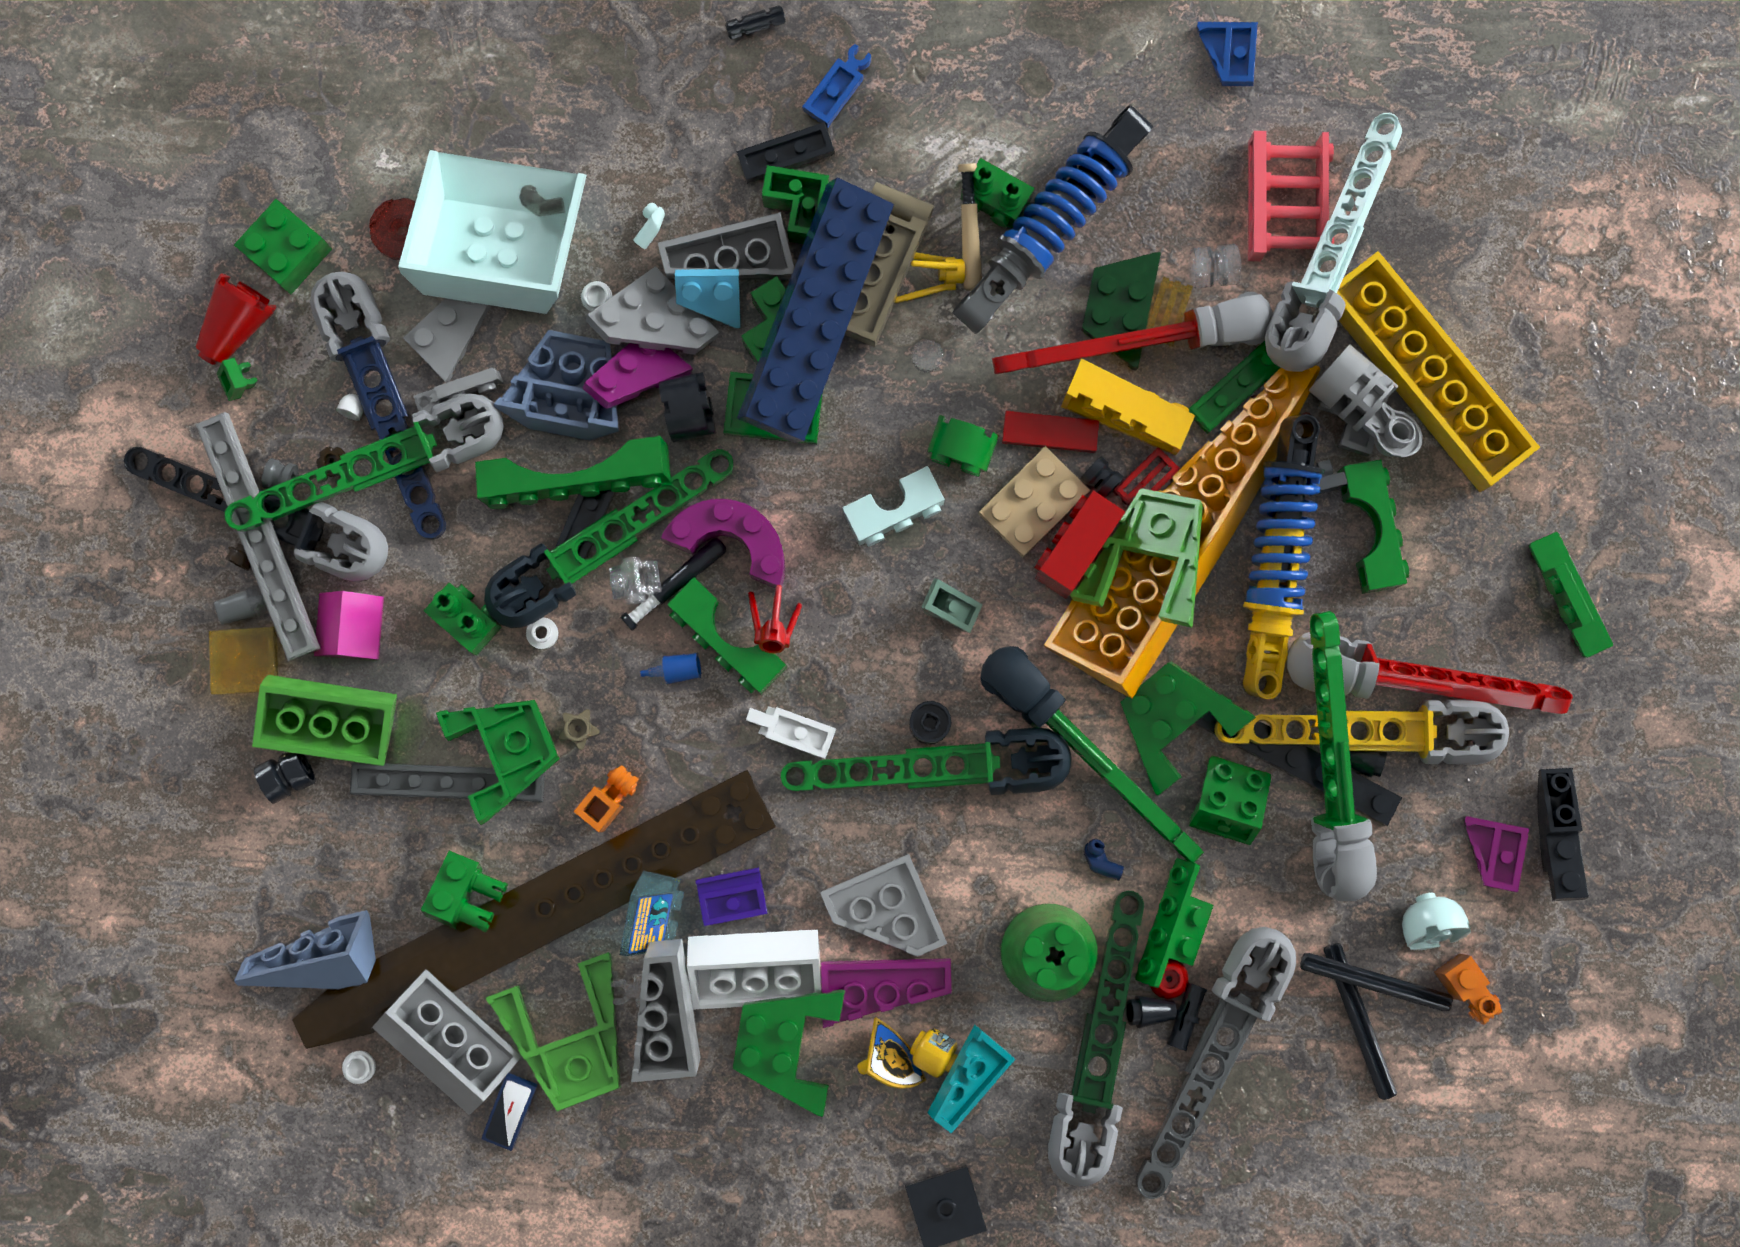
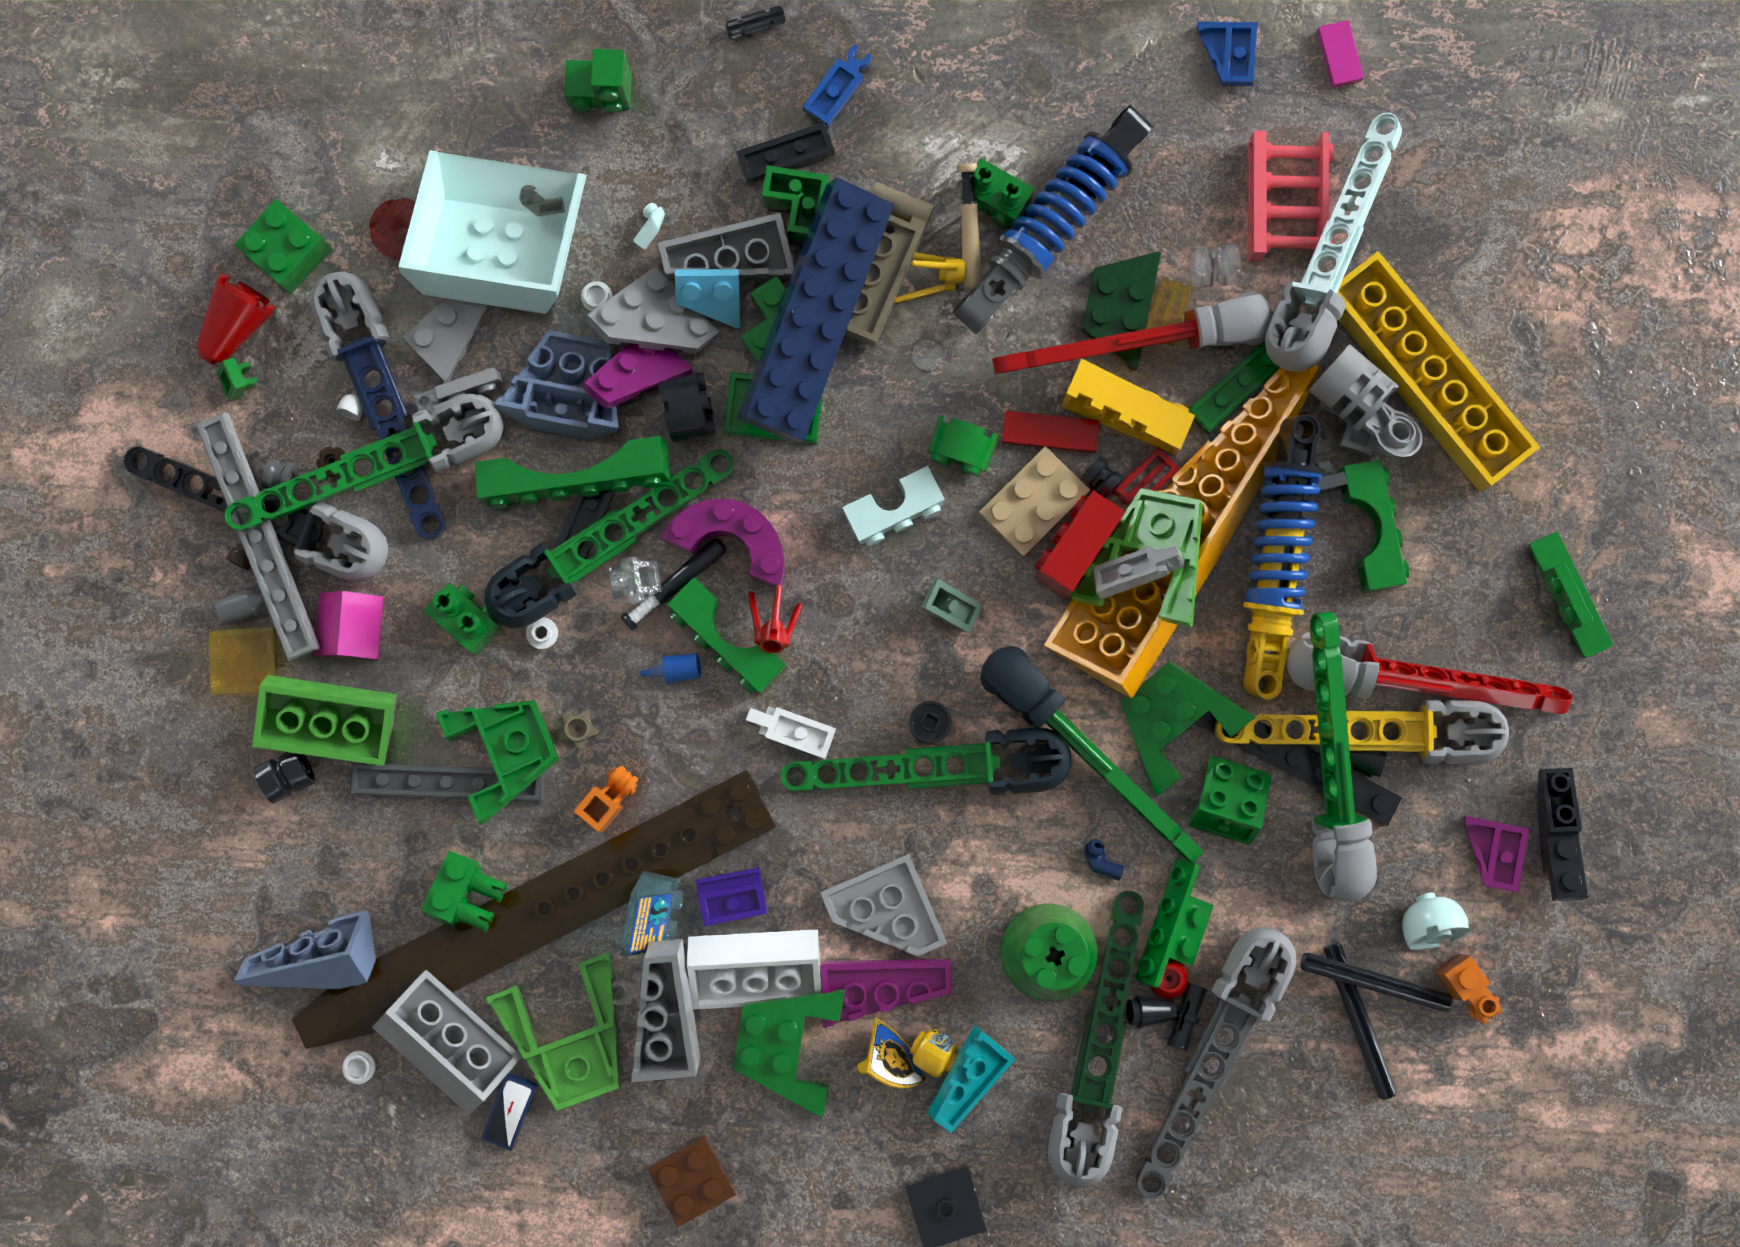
none -> green brick [564,49,632,113]
none -> reddish brown plate [647,1135,736,1227]
none -> light grey hinge [1092,545,1185,599]
none -> dark pink tile [1317,20,1364,88]

